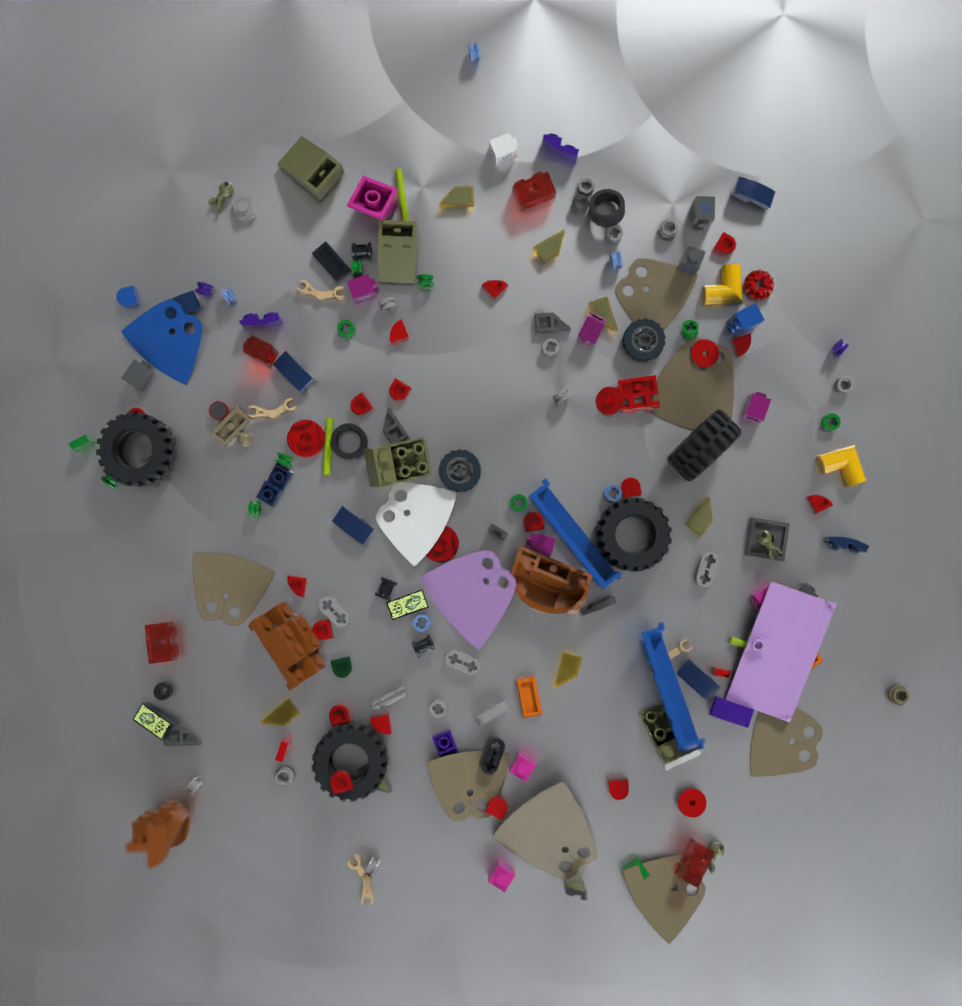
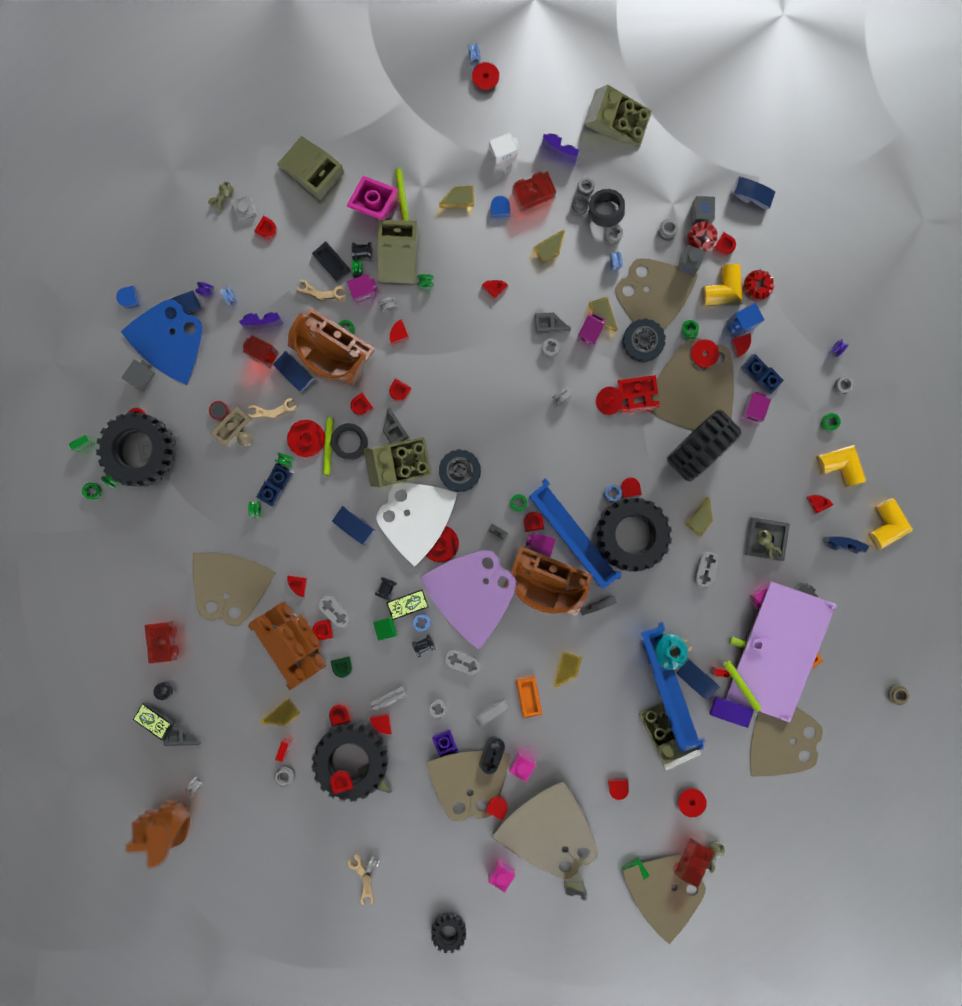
none -> green bush [82,482,102,500]
none -> red tile [254,215,277,239]
none -> dark orange piece [288,308,375,386]
none -> green tile [373,617,397,641]
none -> black tyre [431,912,466,953]
none -> red piece [472,62,500,90]
none -> blue tile [491,196,510,217]
none -> olive slope [584,85,652,146]
none -> teal piece [653,634,688,670]
none -> red gear [687,222,718,252]
none -> lime piece [723,660,762,712]
none -> dark blue slope [740,354,784,394]
none -> yellow brick [869,497,913,550]

